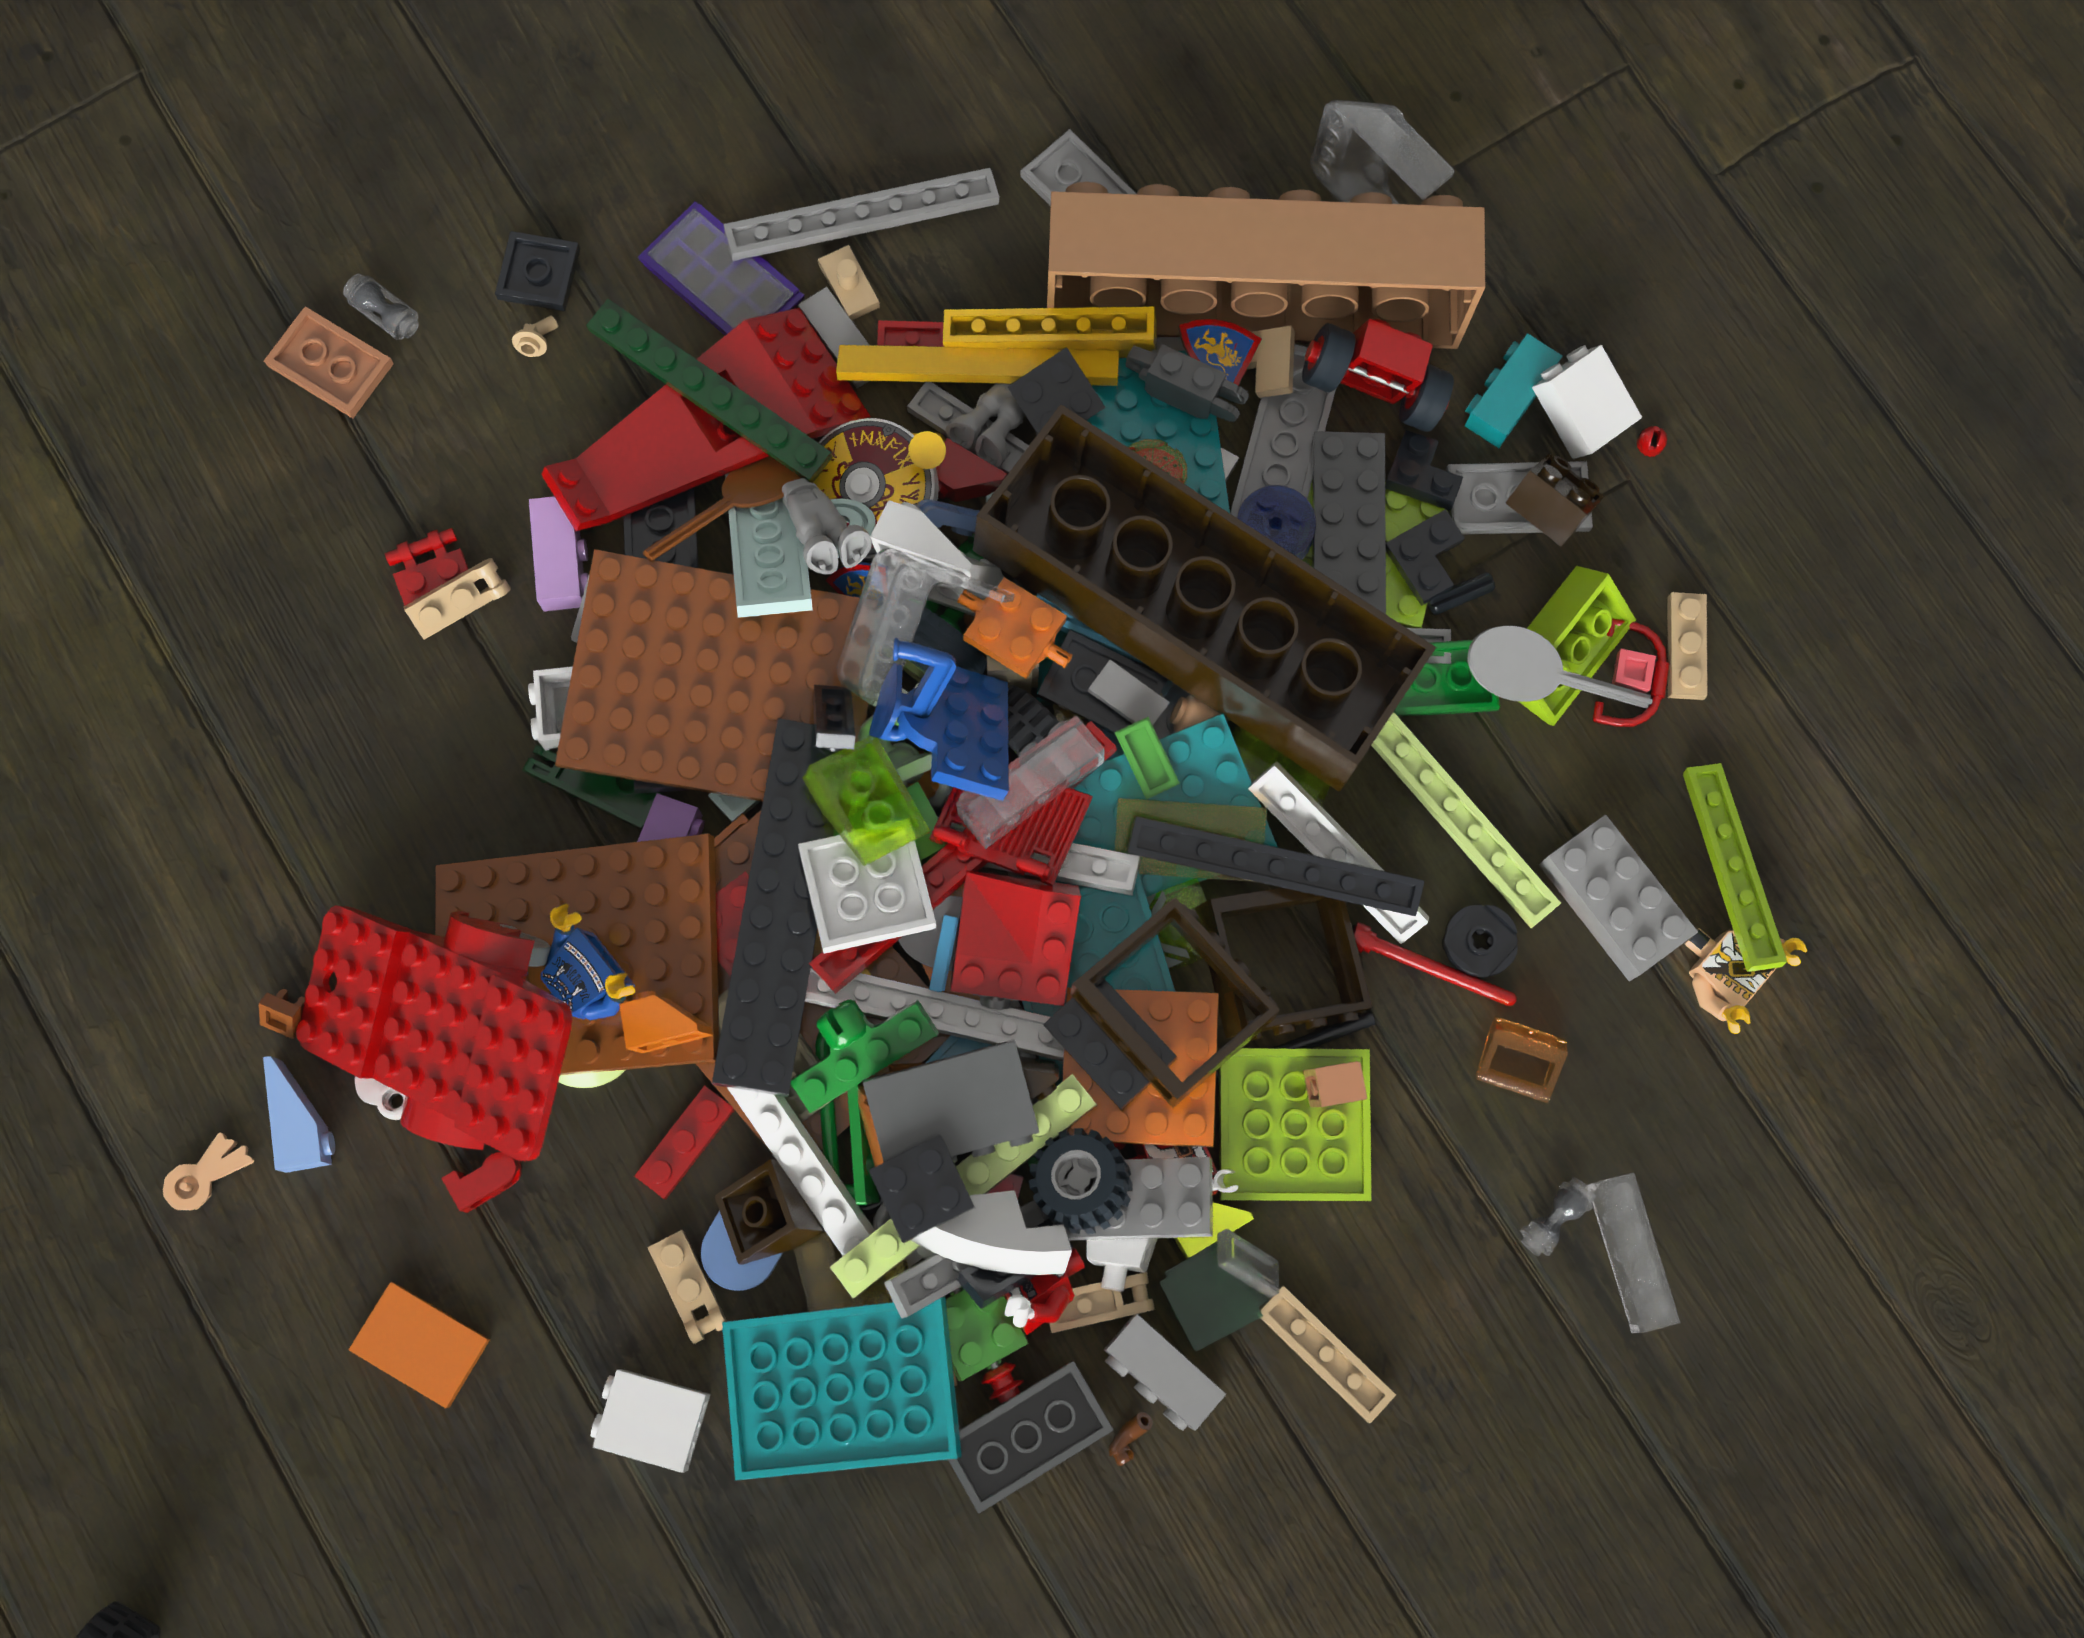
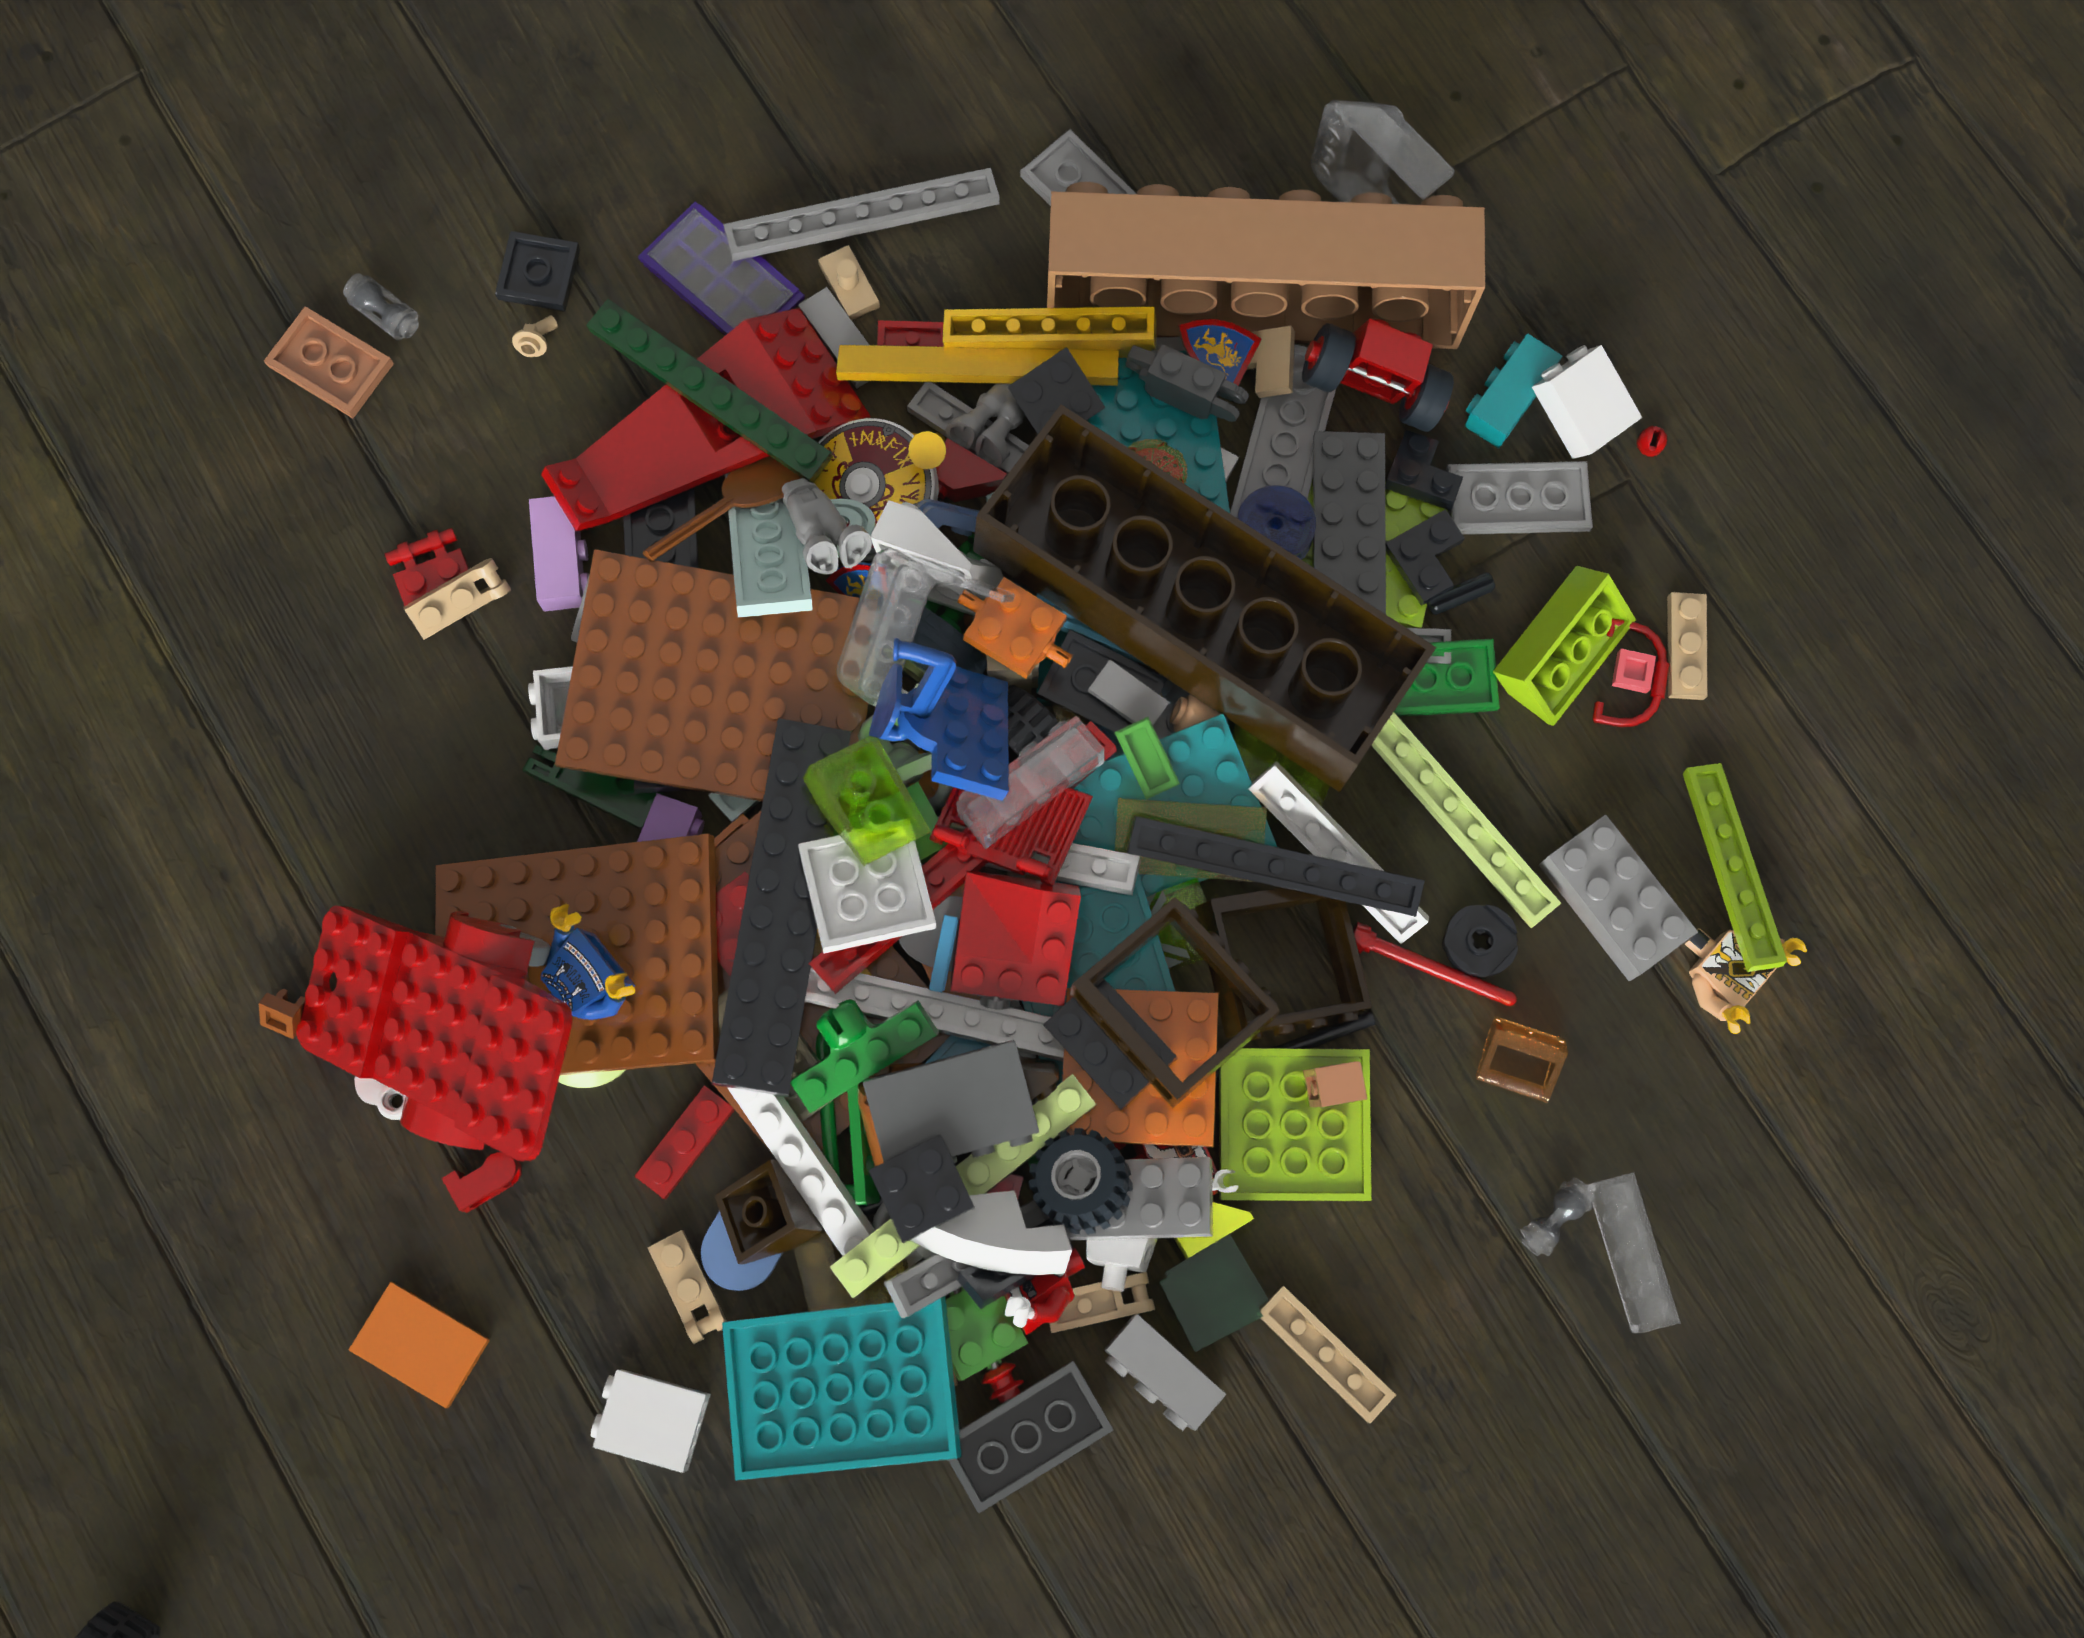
light nougat piece [163,1132,255,1211] -> none
light blue slope [263,1056,335,1173] -> none
orange slope [619,991,713,1053] -> none
black plate [813,685,855,752] -> none
reddish brown arm [1109,1412,1153,1466] -> none
clear tile [1217,1229,1279,1298] -> none
light grey piece [1467,626,1652,709] -> none
dark brown slope [1505,454,1605,547] -> none

